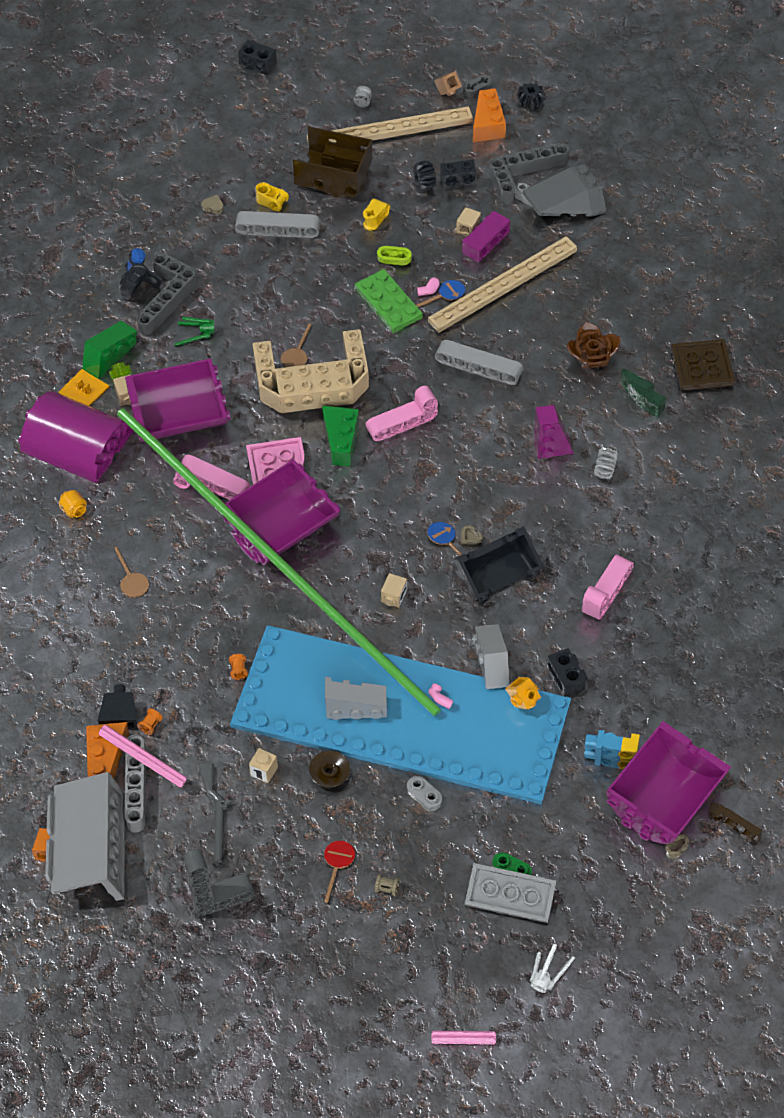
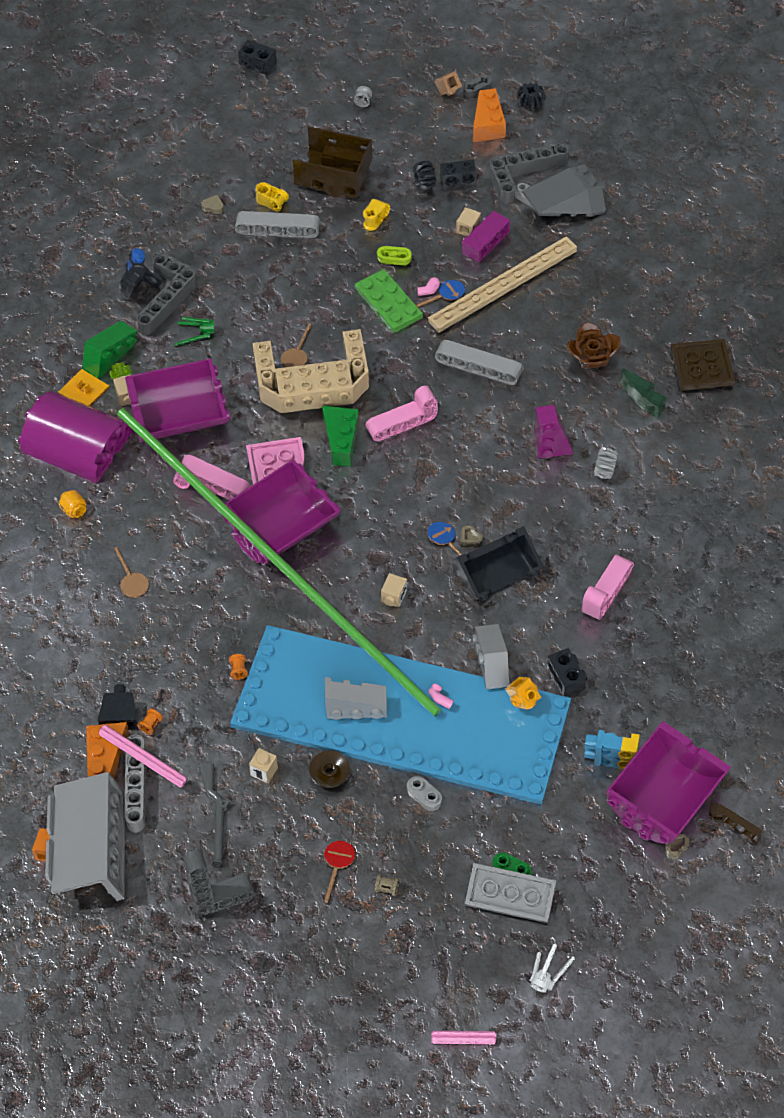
tan plate [307,106,473,145] -> none

